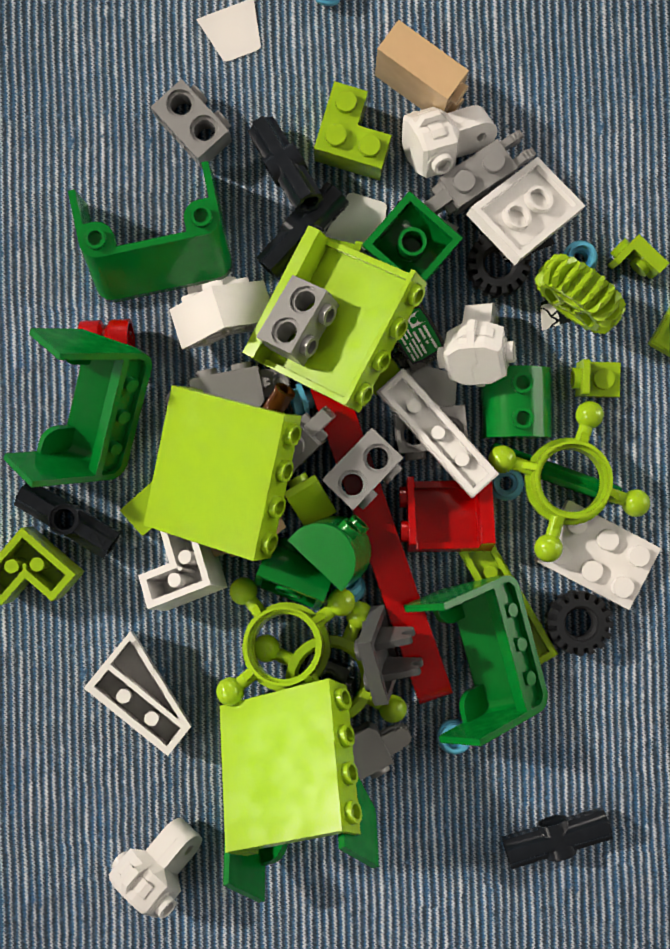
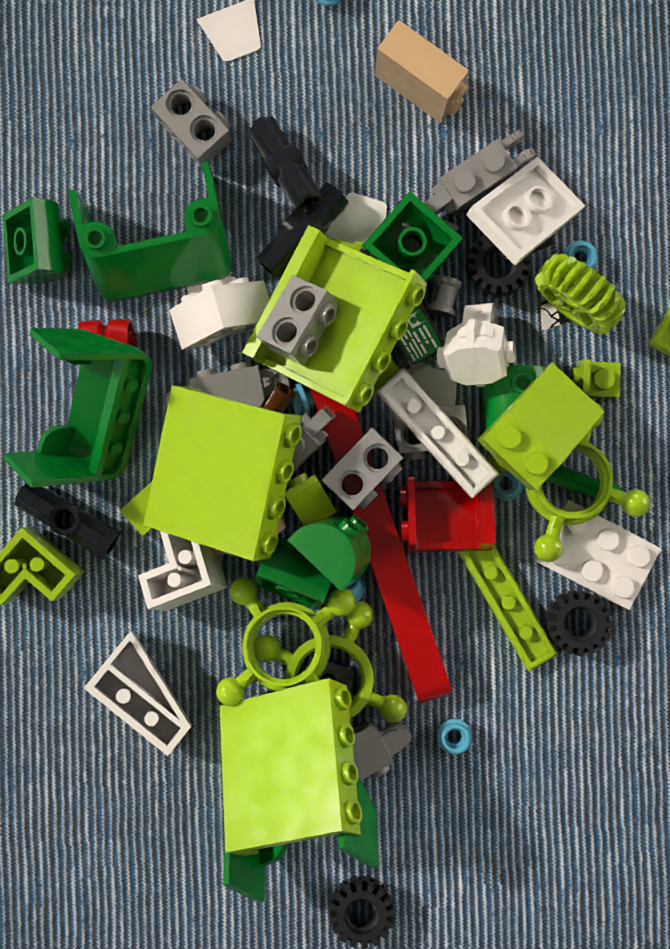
white piece [109,818,202,919] -> none
lime brick [314,81,392,181] -> none
dark grey plate [354,605,424,706] -> none
white piece [402,105,498,178] -> none
green windscreen [403,575,548,746] -> none
black piece [501,807,613,869] -> none
lime bracket [607,234,669,280] -> none
none -> green brick [2,197,71,284]
none -> black tyre [330,875,394,949]
none -> light grey bush [424,275,462,318]
none -> lime slope [477,362,604,490]

